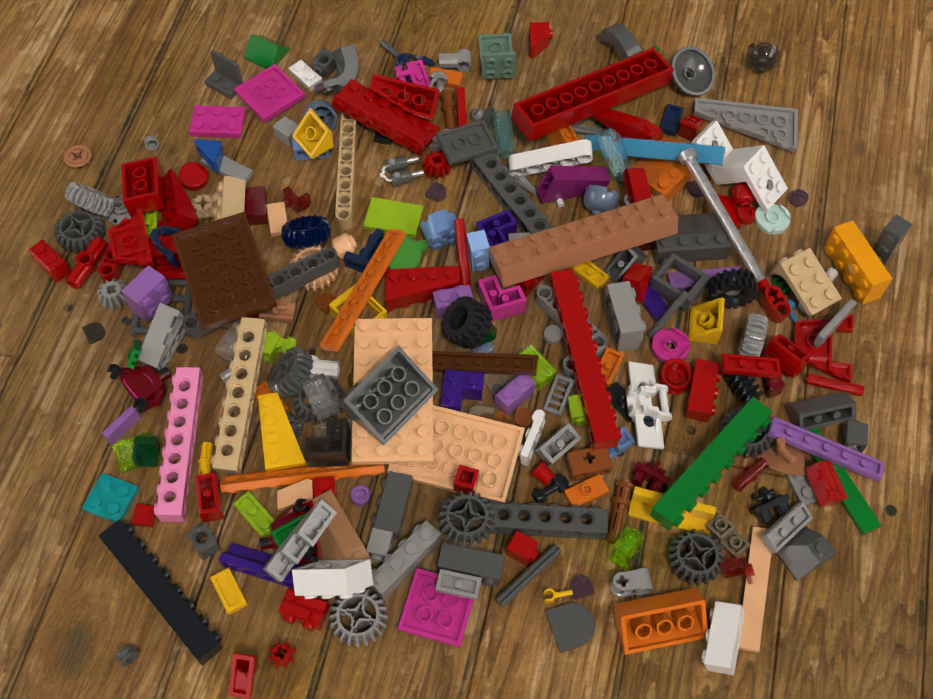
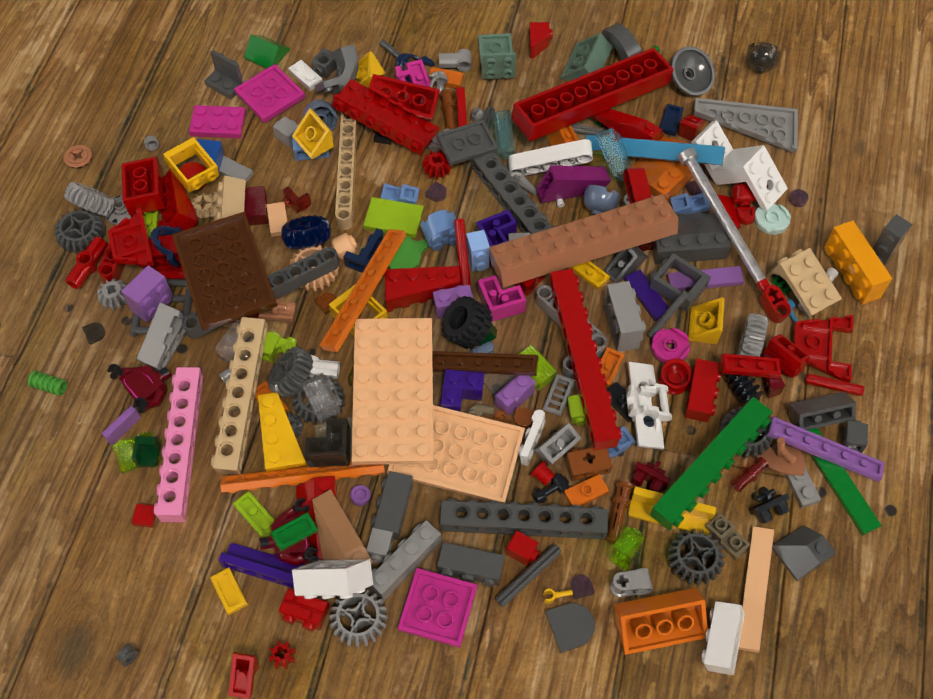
red brick [28,240,71,283] -> none
teal plate [82,473,140,523] -> none
black brick [98,520,223,666] -> none
green tile [126,339,141,369] -> none
dark grey brick [187,523,221,561] -> none
red brick [195,473,224,523] -> none
yellow axle [197,442,213,475] -> none
light grey slope [263,499,337,582] -> none
light nougat tile [277,479,313,512] -> none
dark grey slope [336,346,439,445] -> none
dark grey piece [380,155,424,187] -> none
light grey plate [435,569,482,601] -> none
dark grey gear [439,490,496,547] -> none
red brick [453,465,480,496] -> none
light grey tile [544,325,563,345] -> none
red slope [622,263,652,303] -> none
black bush [707,268,758,309] -> none
clear red bracket [720,557,755,584] -> none
light grey tile [761,501,813,553] -> none
red brick [804,461,848,507] -> none
light grey tile [813,299,857,348] -> none
none -> bright green piece [28,370,67,396]
none -> yellow window [163,137,219,193]
none -> yellow slope [355,51,385,88]
none -> medium blue slope [380,183,420,204]
none -> sand green slope [560,33,613,81]
none -> medium blue slope [670,193,710,214]

